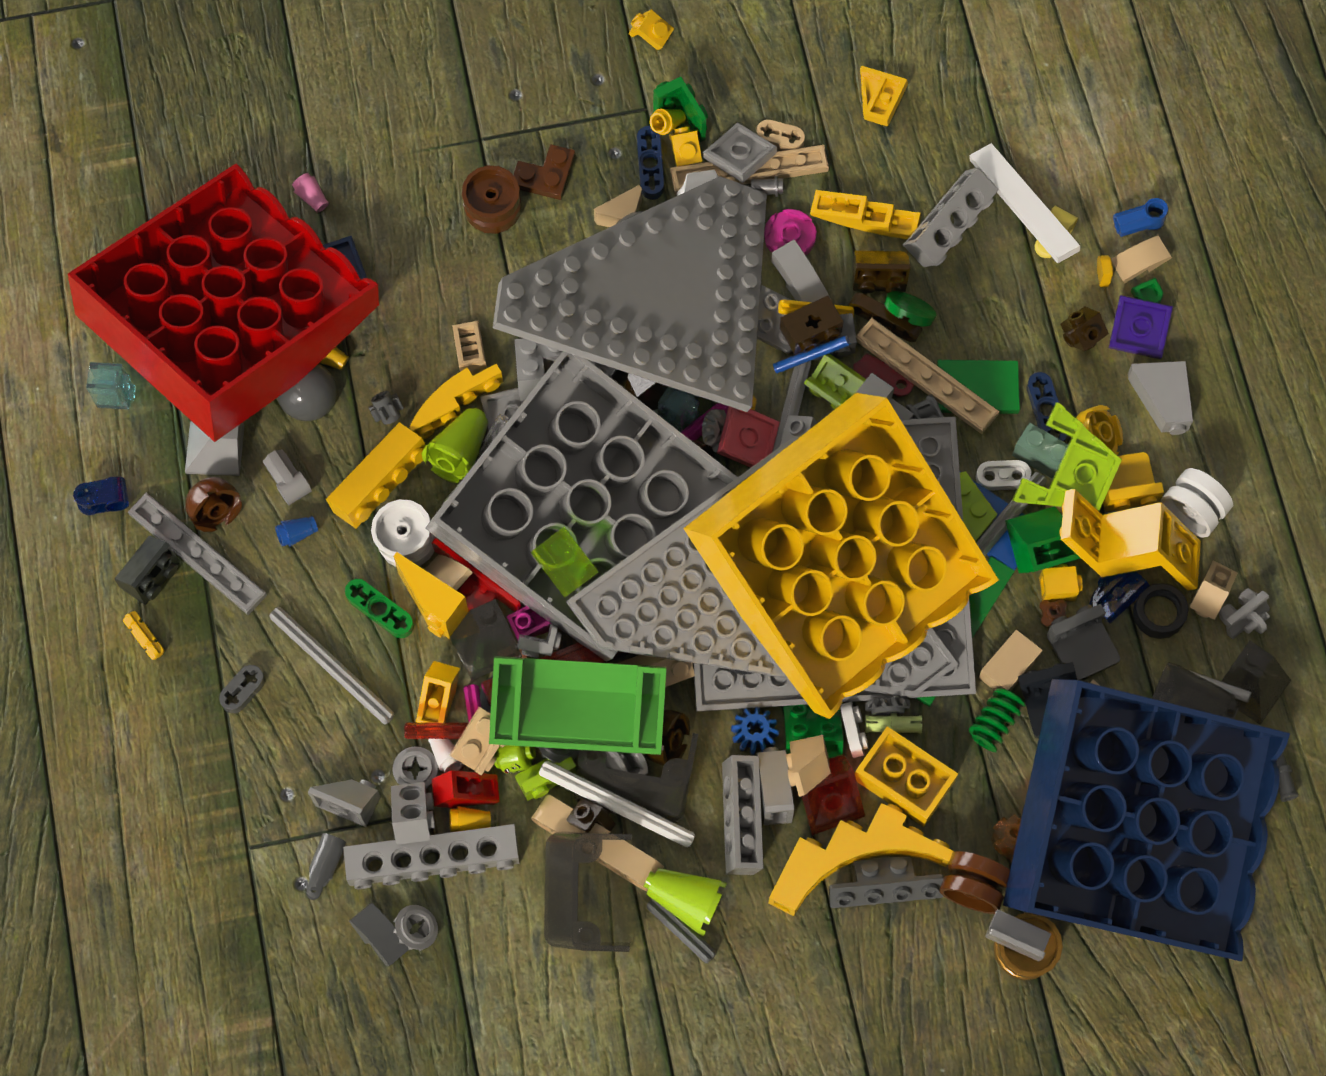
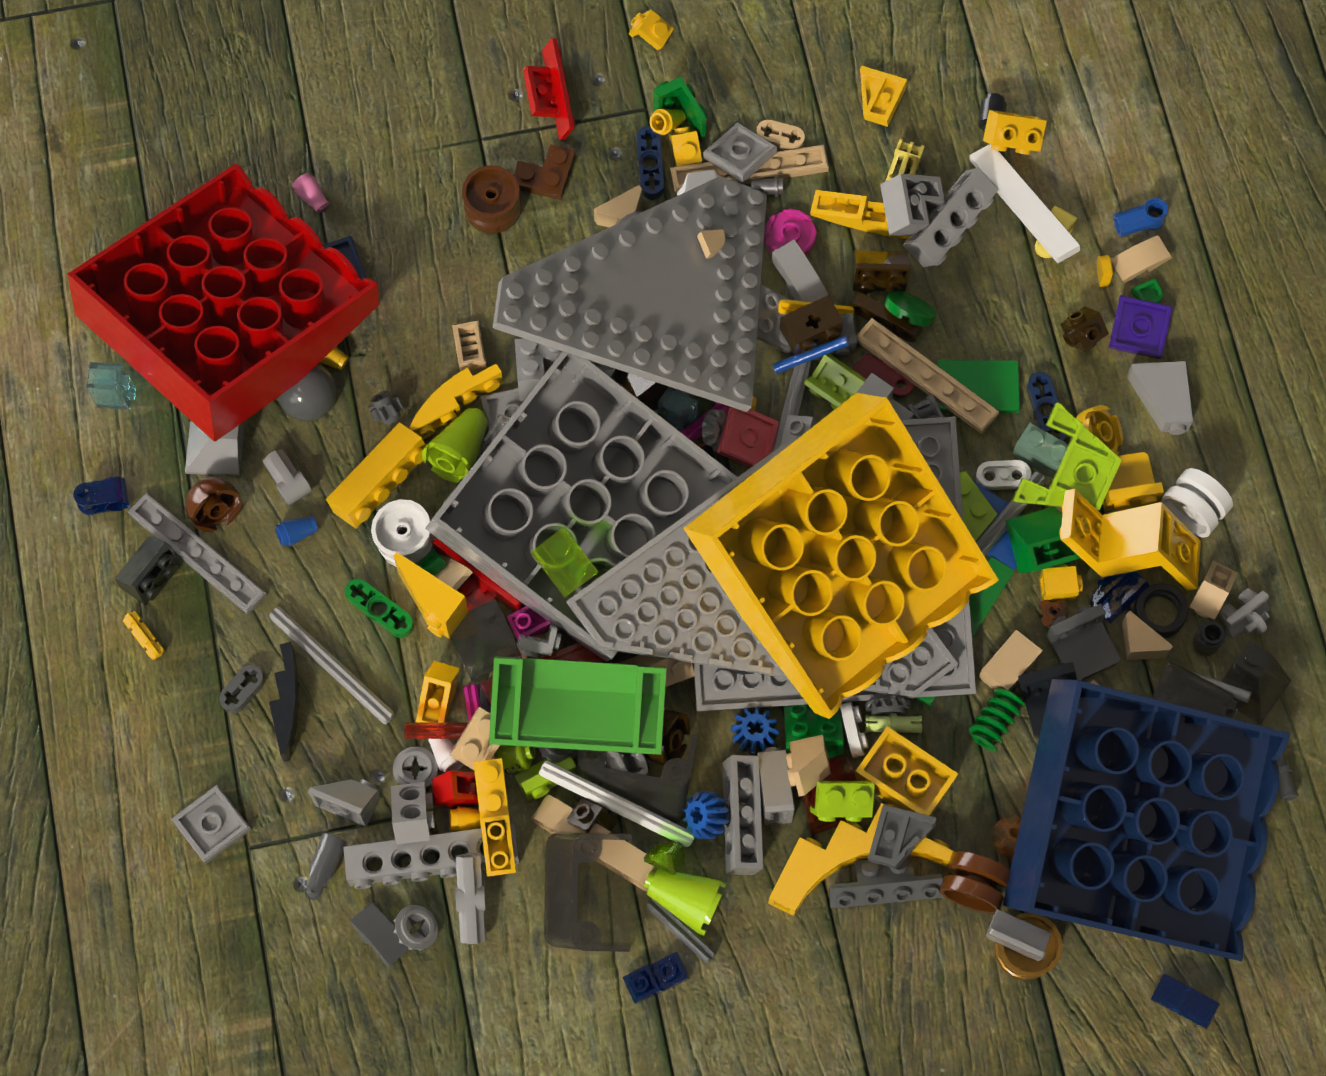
none -> light grey tile [171,785,251,865]
none -> black slope [269,642,299,762]
none -> green tile [418,550,448,576]
none -> light grey piece [455,853,486,944]
none -> yellow slope [473,758,516,877]
none -> red bracket [523,38,575,140]
none -> clear blue slope [622,952,690,1004]
none -> clear neon green slope [644,842,685,874]
none -> blue gear [682,791,730,839]
none -> tan tile [697,229,725,259]
none -> lime bracket [810,781,875,822]
none -> dark grey wing [868,805,937,869]
none -> light grey brick [880,174,945,236]
none -> light yellow arm [886,138,925,181]
none -> black brick [978,93,1007,132]
none -> yellow brick [983,110,1047,155]
none -> tan slope [1122,611,1173,660]
none -> clear blue slope [1151,974,1220,1030]
none -> black brick [1193,621,1226,656]

